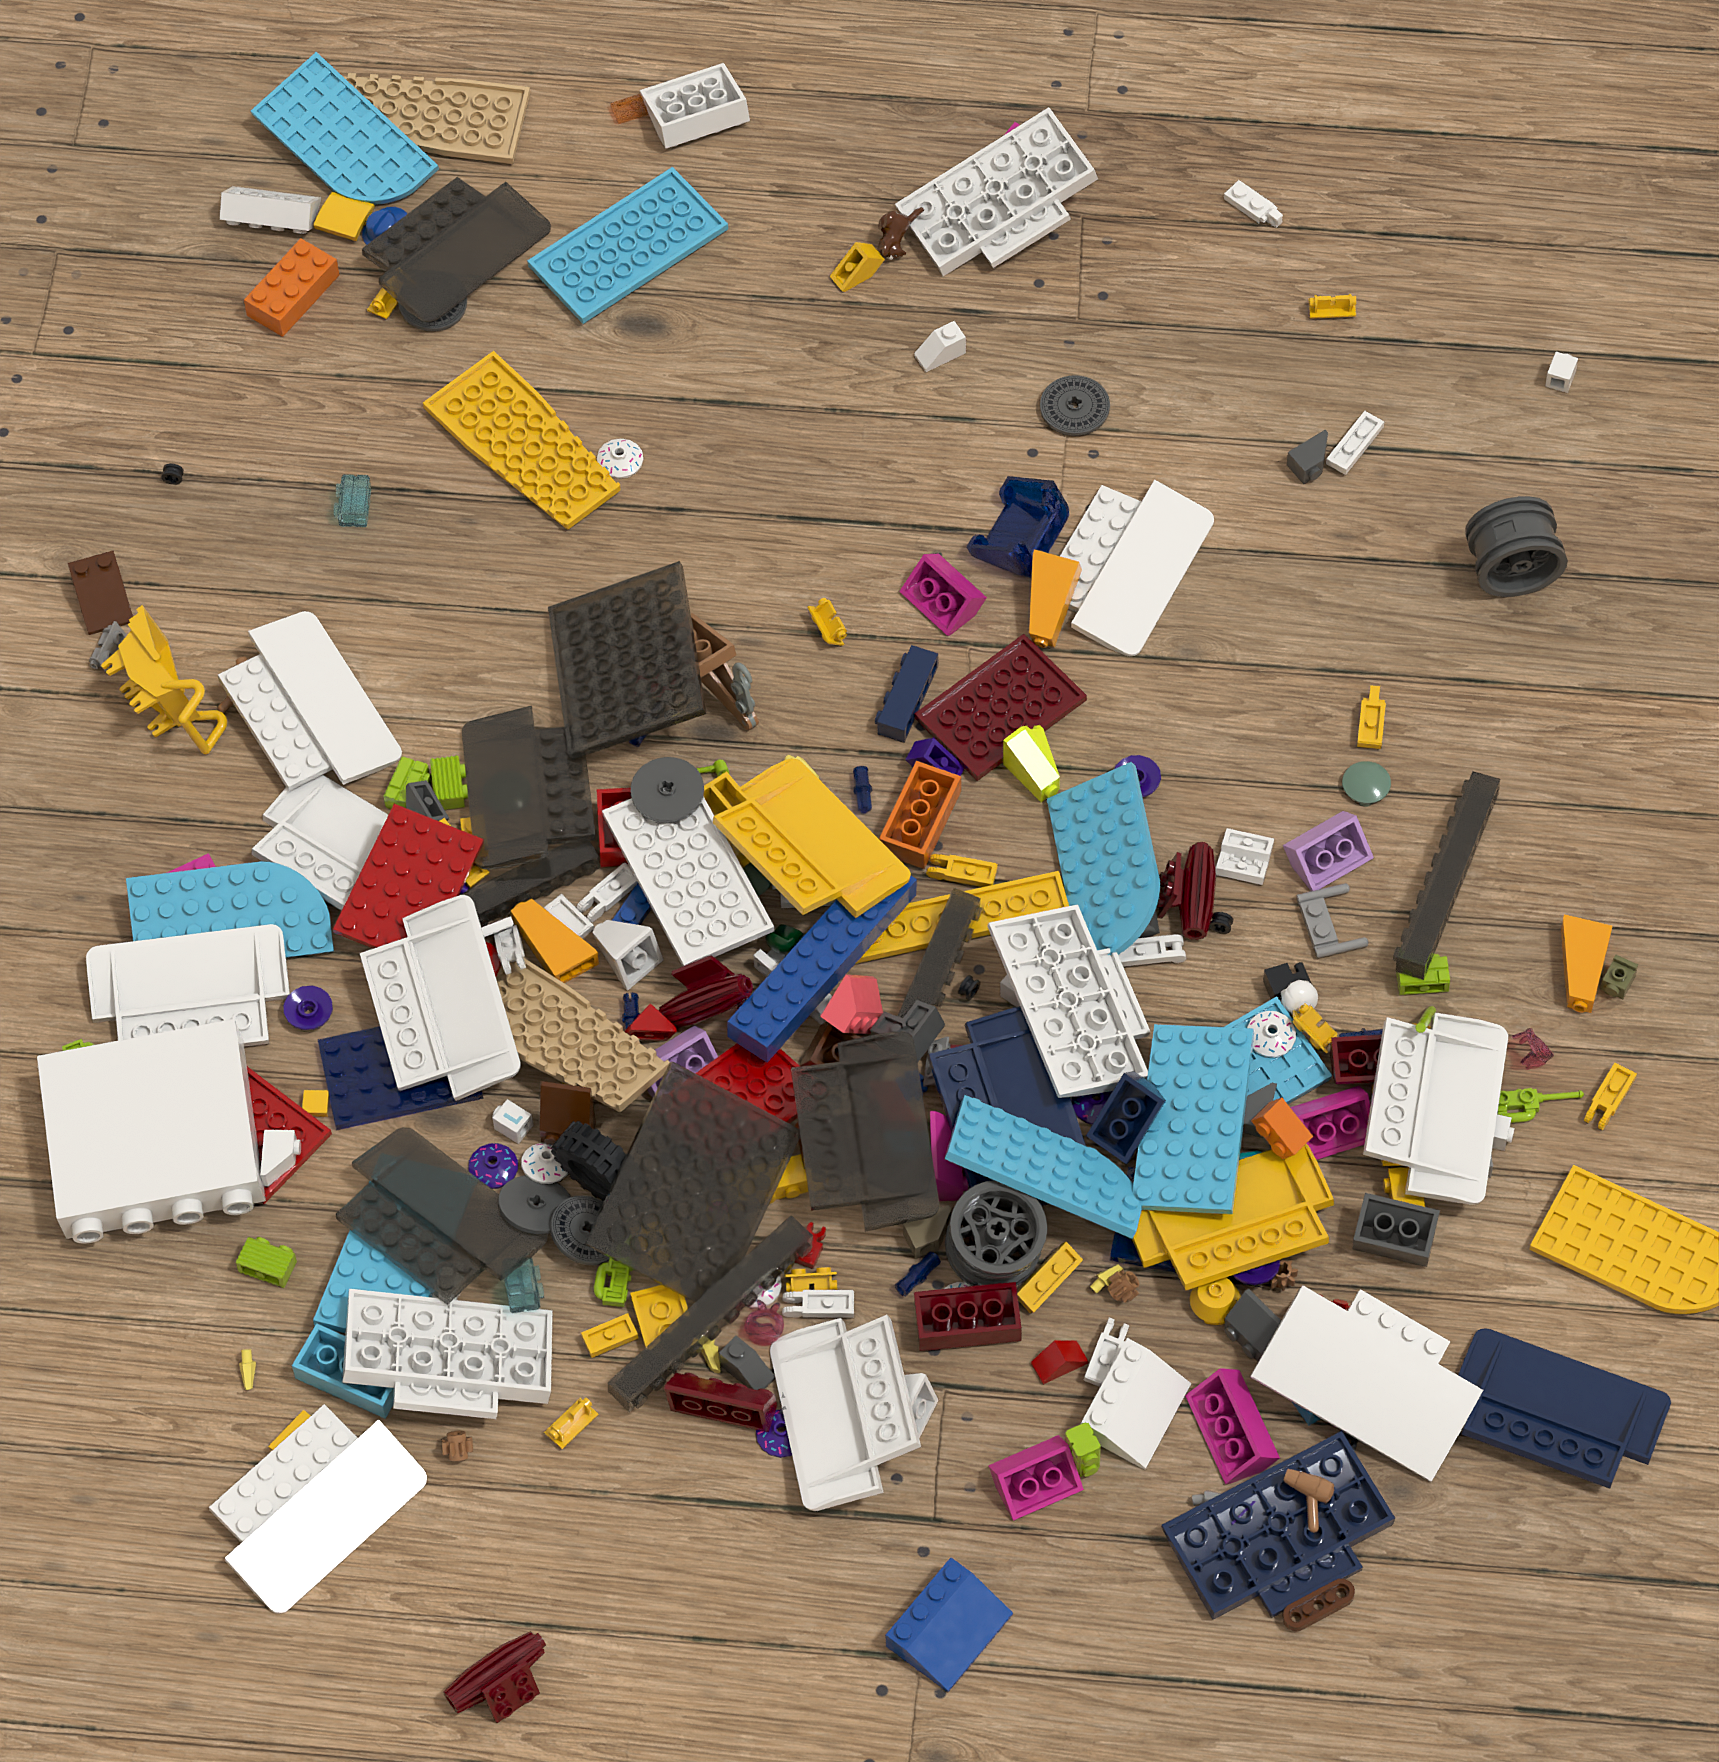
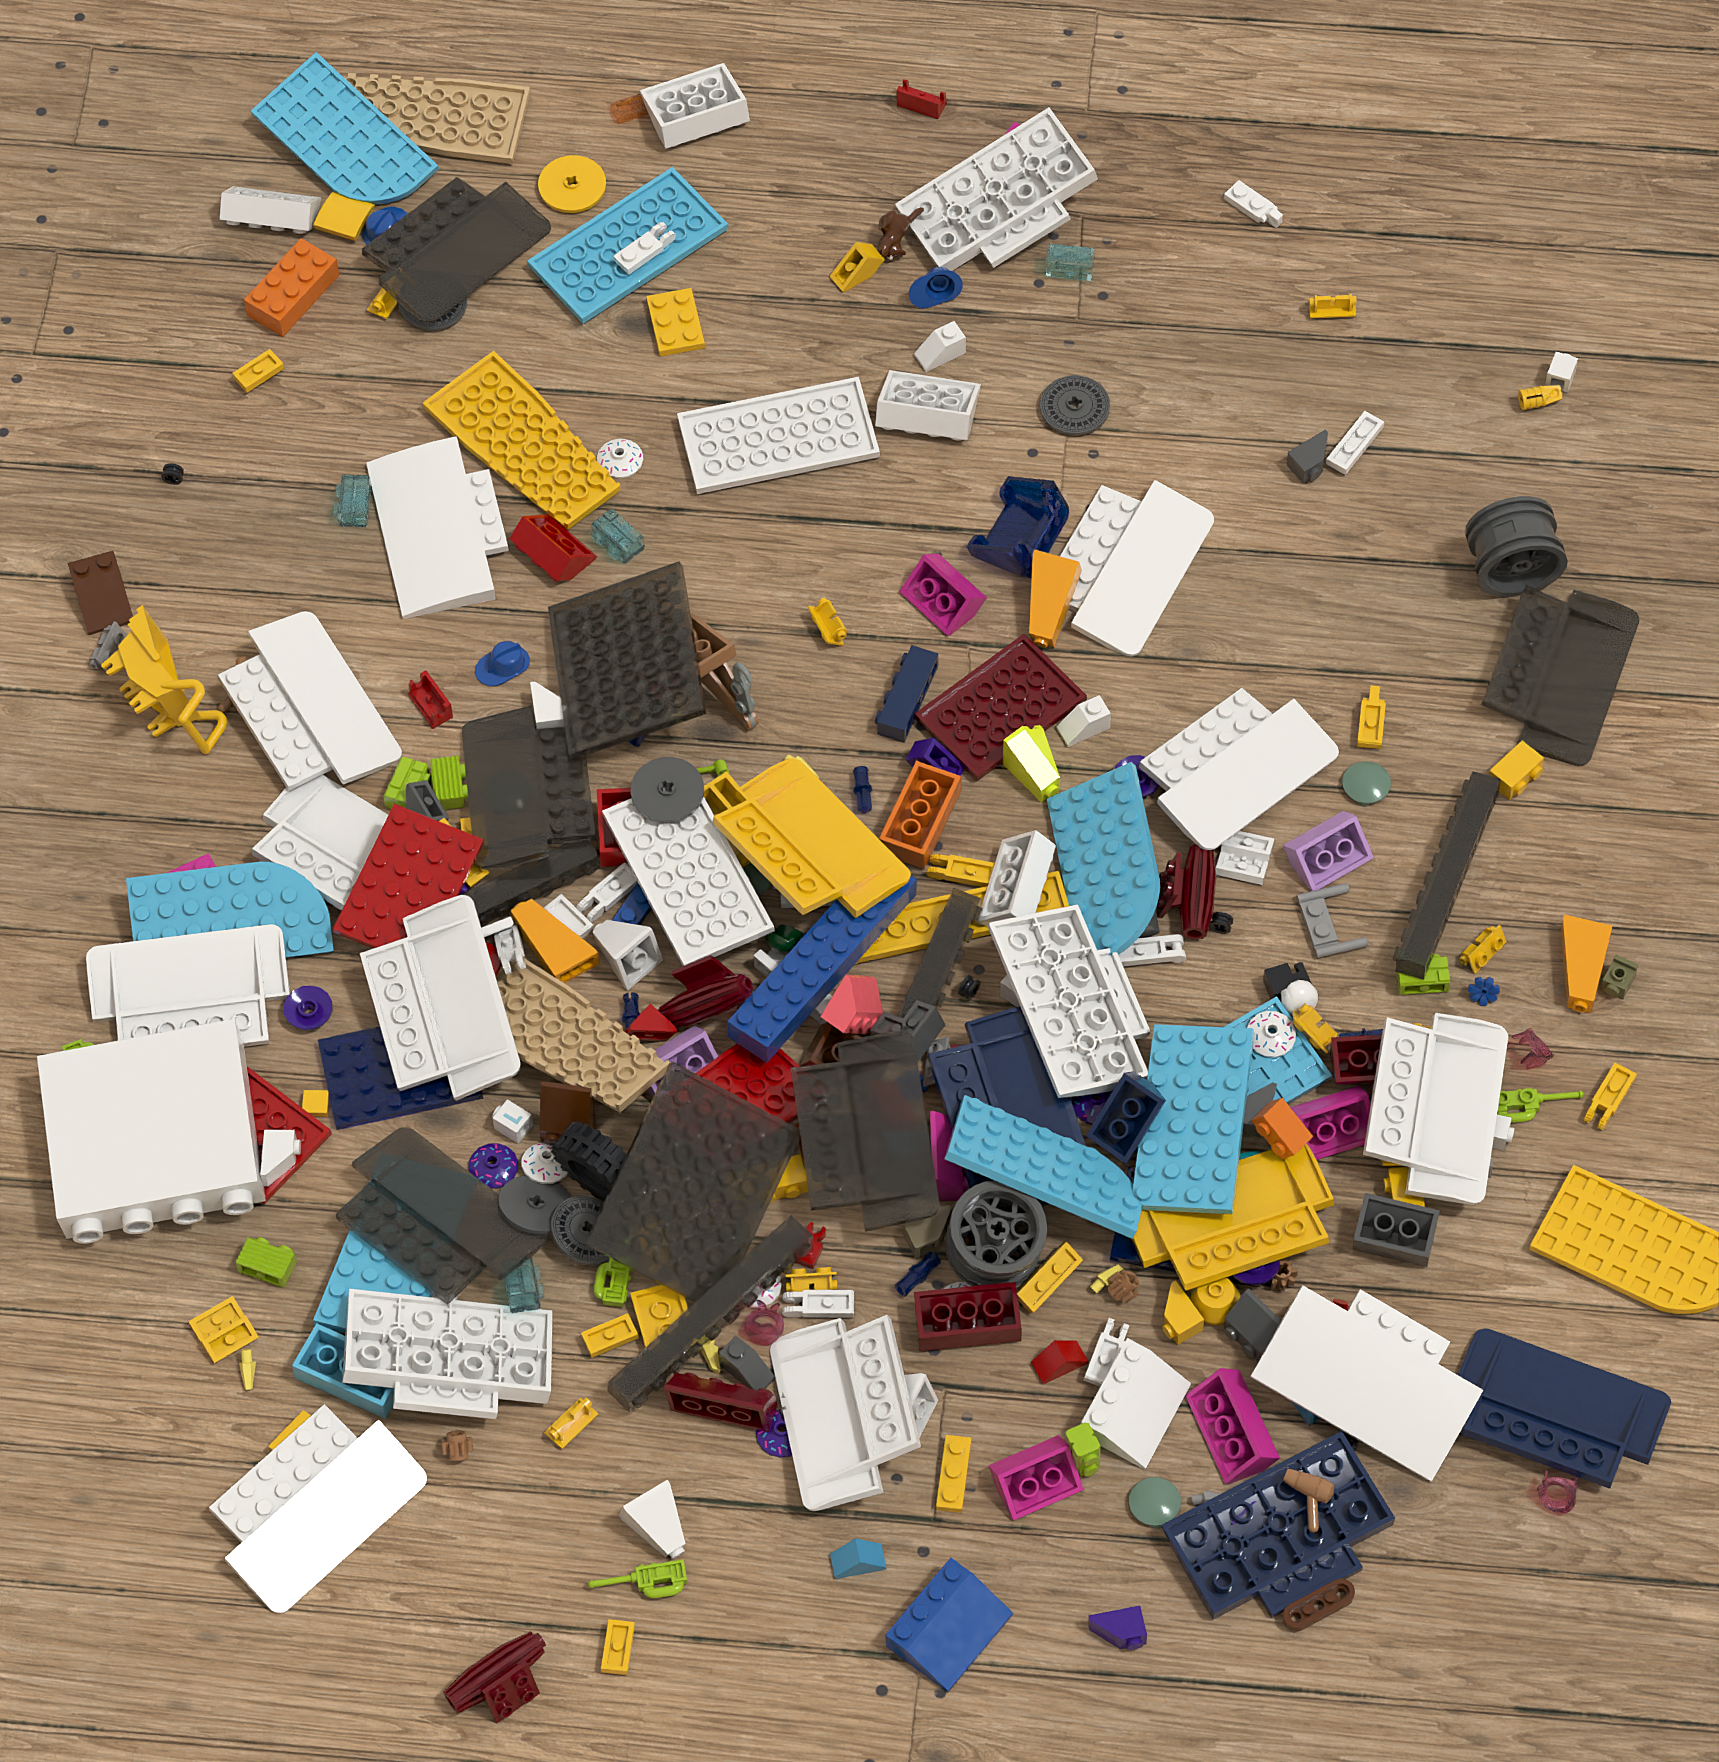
lime bar [1416,1006,1436,1033] -> none
none -> yellow slope [188,1296,259,1364]
none -> yellow plate [232,349,284,393]
none -> white slope [366,436,509,619]
none -> red hinge [408,670,453,729]
none -> blue piece [475,641,530,686]
none -> red slope [509,515,597,582]
none -> white slope [530,682,570,735]
none -> yellow piece [538,155,606,213]
none -> lime piece [588,1559,688,1598]
none -> clear light blue brick [591,508,645,564]
none -> yellow plate [601,1619,635,1675]
none -> white hinge [613,222,676,275]
none -> white slope [619,1480,685,1559]
none -> yellow plate [646,288,705,357]
none -> white plate [677,377,880,494]
none -> dark azure slope [830,1539,887,1579]
none -> white slope [875,370,981,441]
none -> red hinge [896,79,947,119]
none -> blue piece [909,267,963,308]
none -> yellow plate [936,1435,971,1513]
none -> white slope [977,830,1056,926]
none -> clear light blue brick [1046,243,1095,281]
none -> white slope [1056,695,1111,747]
none -> dark purple slope [1088,1606,1147,1650]
none -> sand green dish [1129,1477,1181,1529]
none -> white slope [1139,688,1339,850]
none -> yellow slope [1162,1280,1204,1345]
none -> yellow hinge [1459,925,1506,974]
none -> blue plant [1468,977,1500,1006]
none -> clear smoke slope [1481,585,1639,766]
none -> yellow brick [1488,741,1544,800]
none -> yellow hinge [1518,385,1562,410]
none -> clear pink piece [1537,1471,1579,1514]

